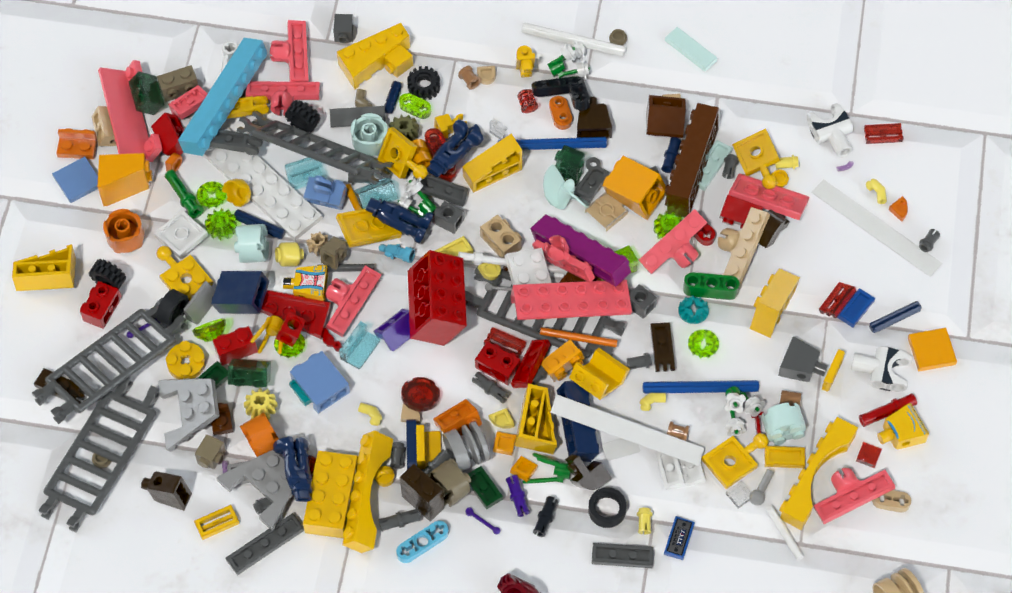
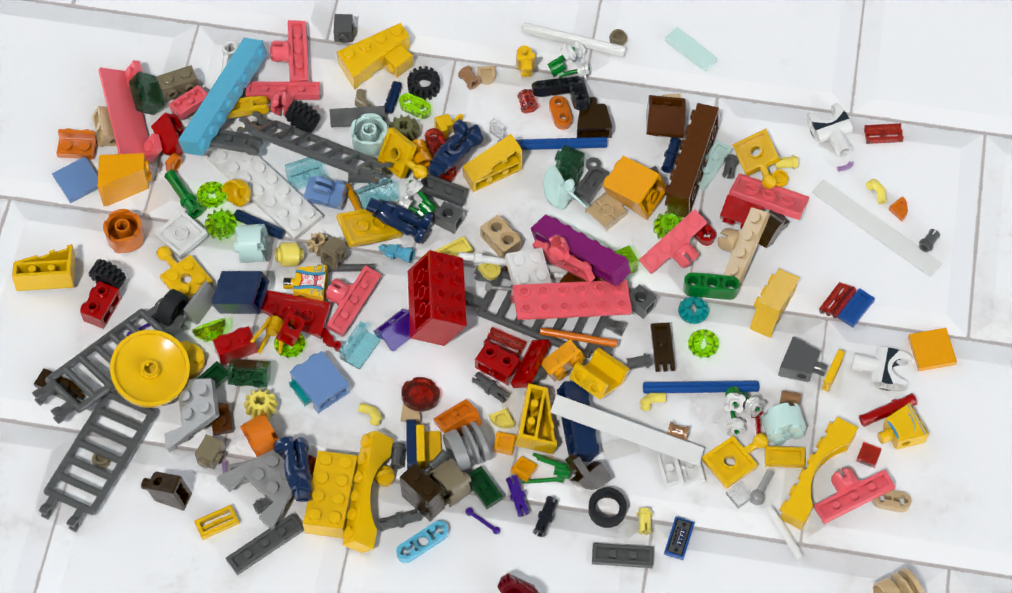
dark blue axle [869,301,922,333] -> none
none -> yellow dish [110,330,190,408]

